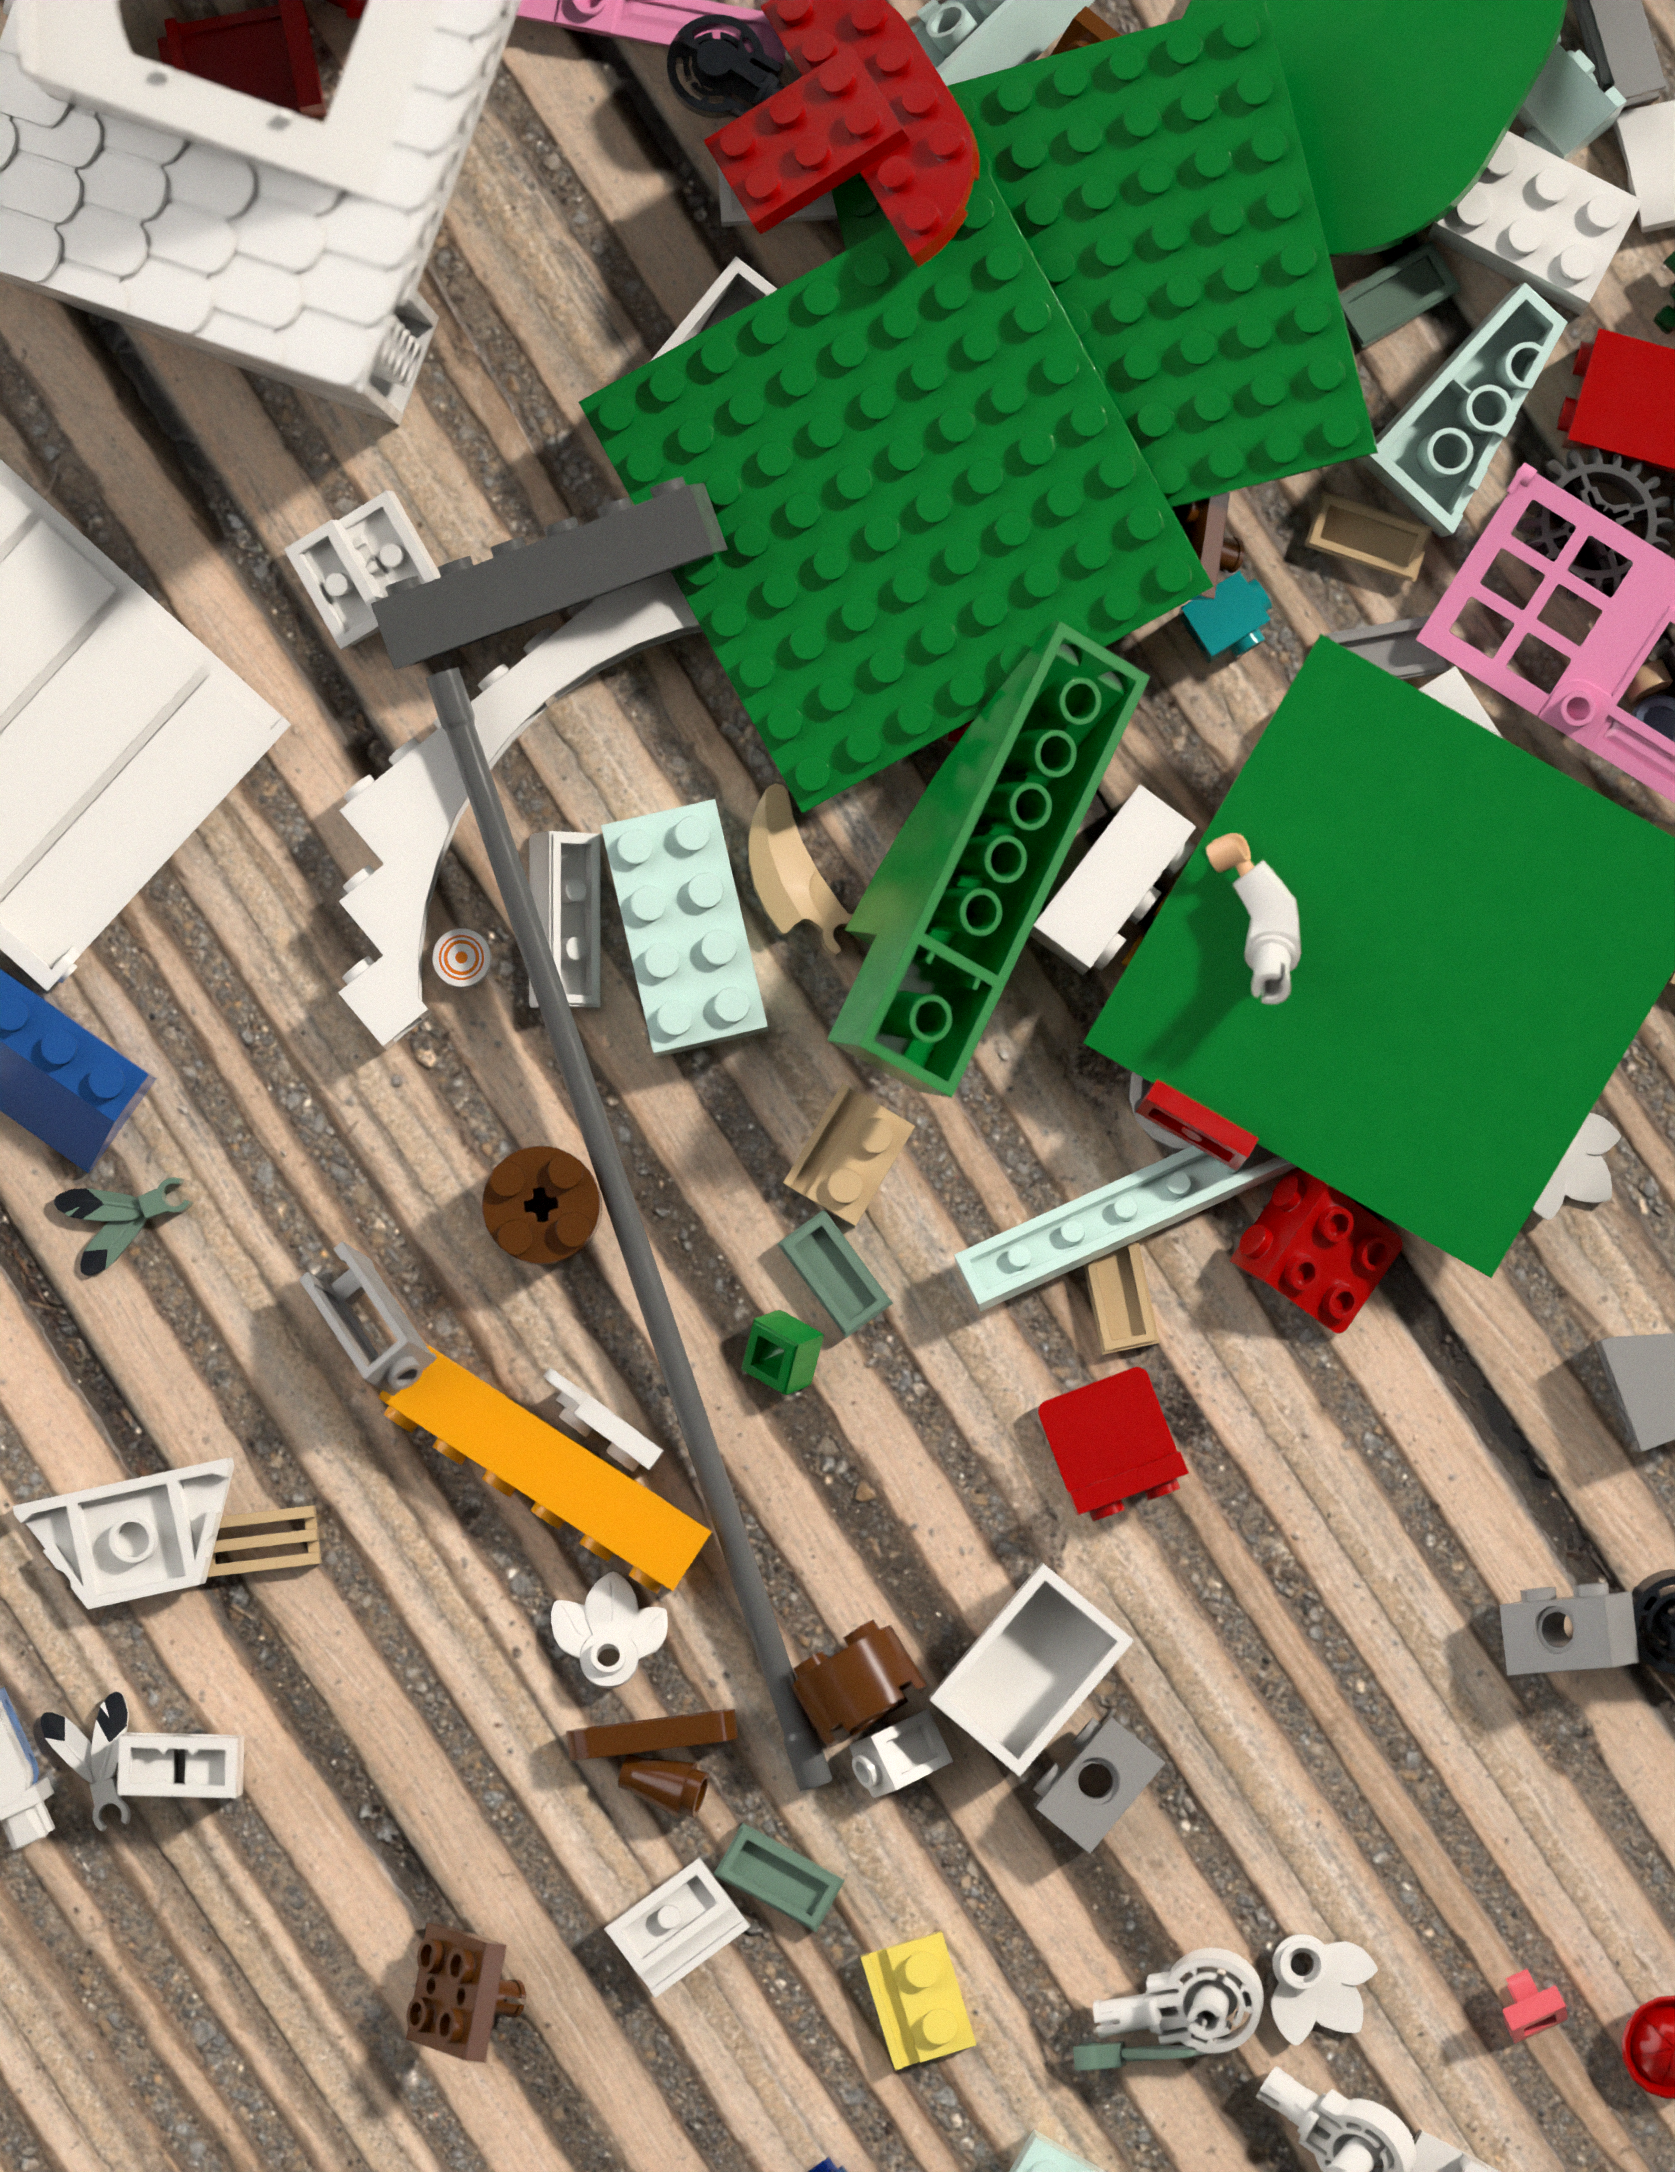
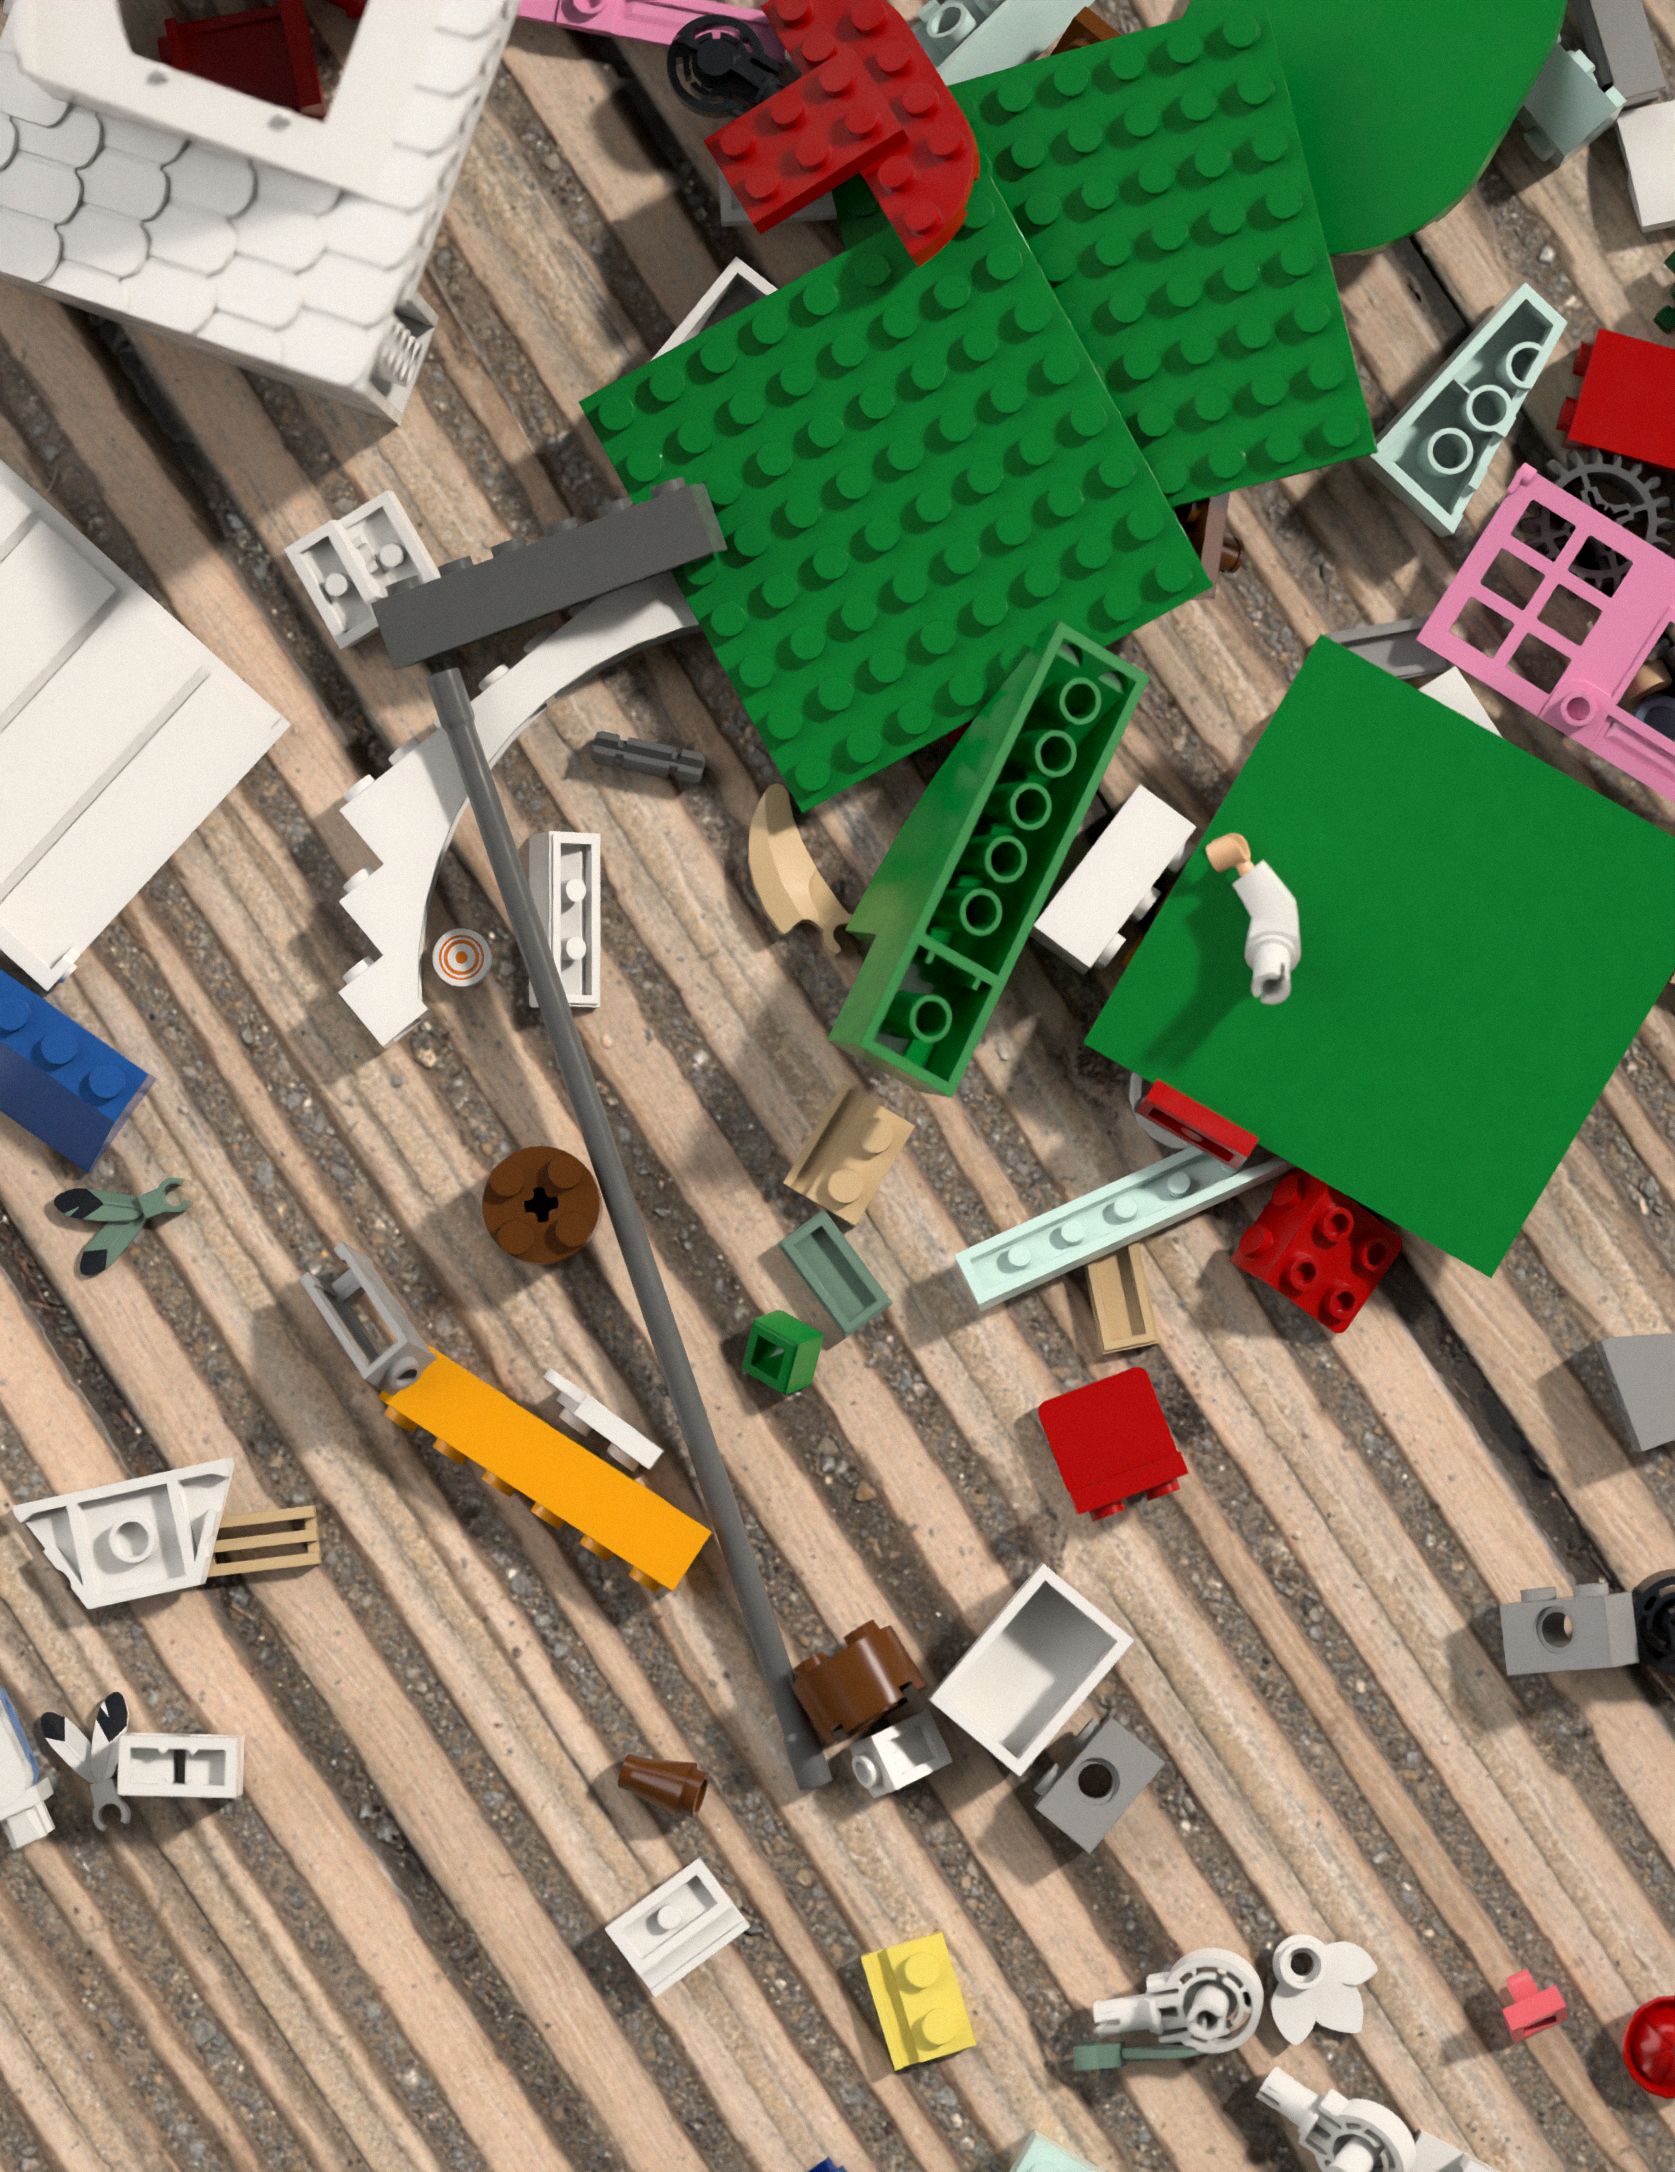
reddish brown plate [406,1923,526,2063] -> none
white plate [551,1572,668,1689] -> none
reddish brown beam [566,1709,739,1760] -> none
light aqua brick [601,799,769,1058] -> none
sand green tile [714,1822,845,1932] -> none
teal brick [1178,571,1273,664] -> none
tan tile [1305,491,1433,583] -> none
sand green tile [1339,240,1461,351] -> none
white brick [1428,131,1643,316] -> none
white plate [1532,1113,1621,1220] -> none
none -> dark grey axle [591,731,705,785]

